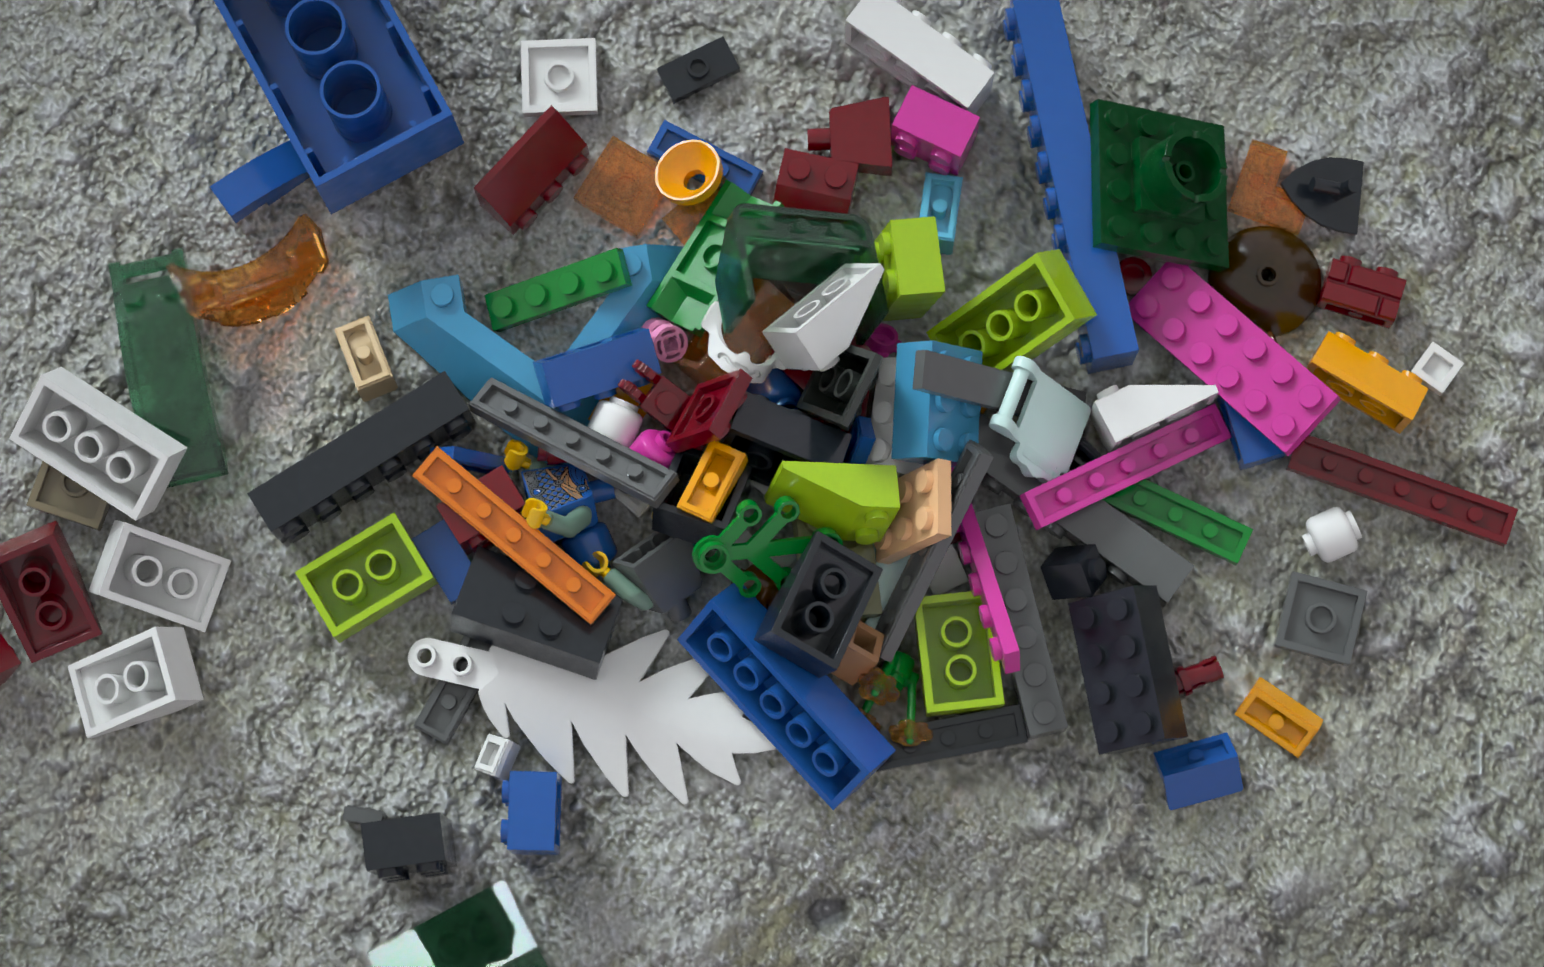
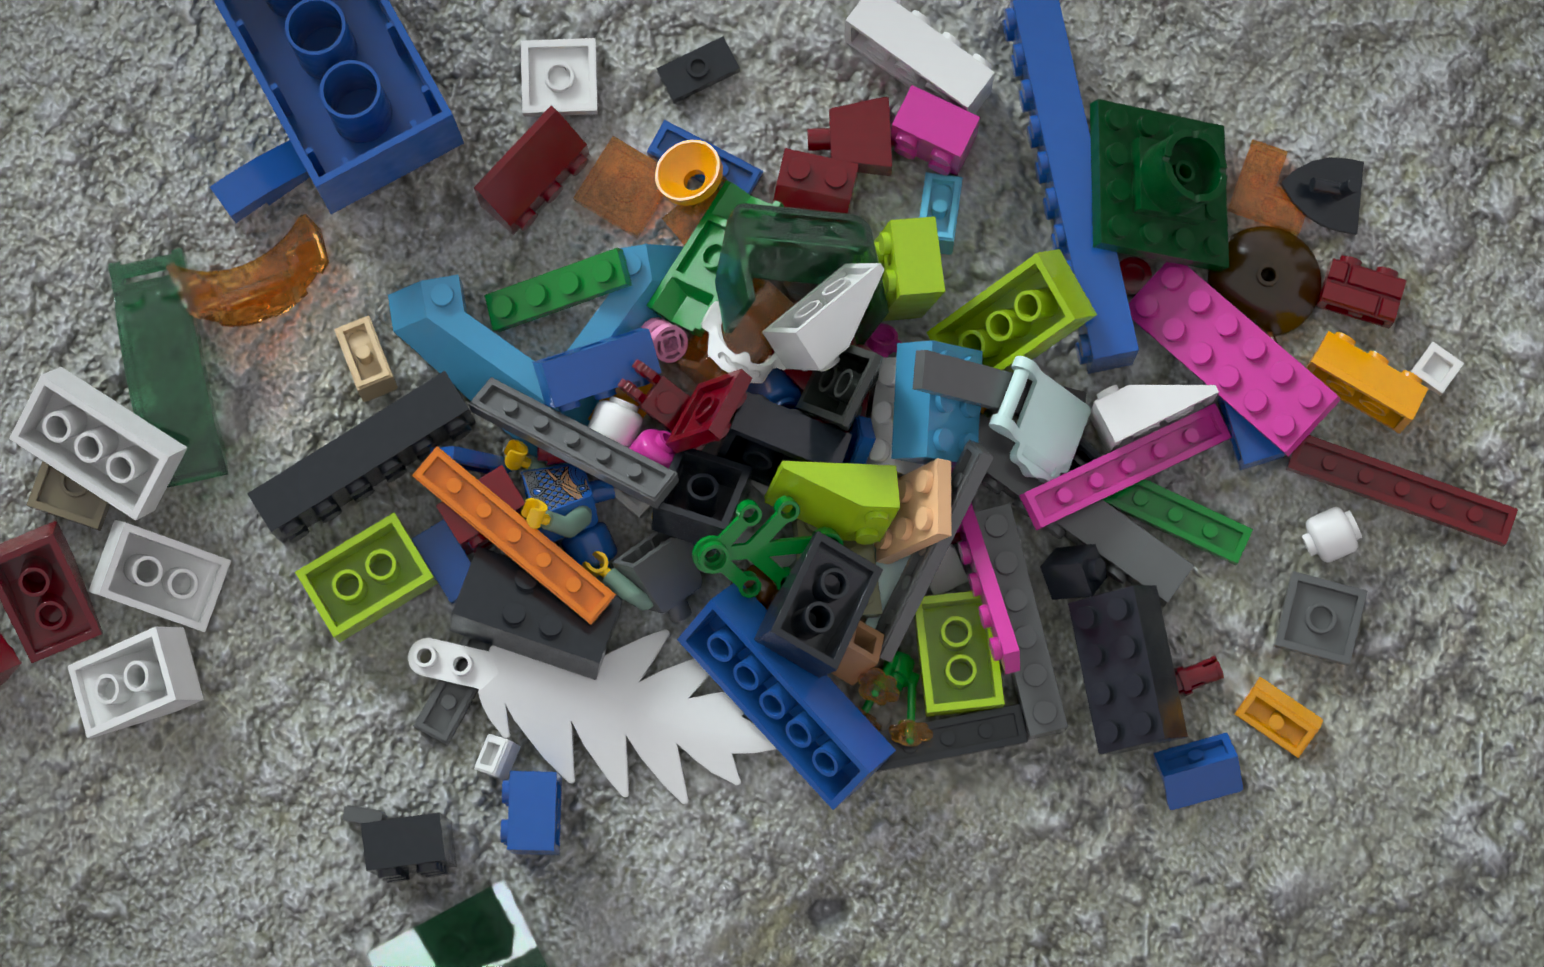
light orange slope [676,441,748,524] -> none

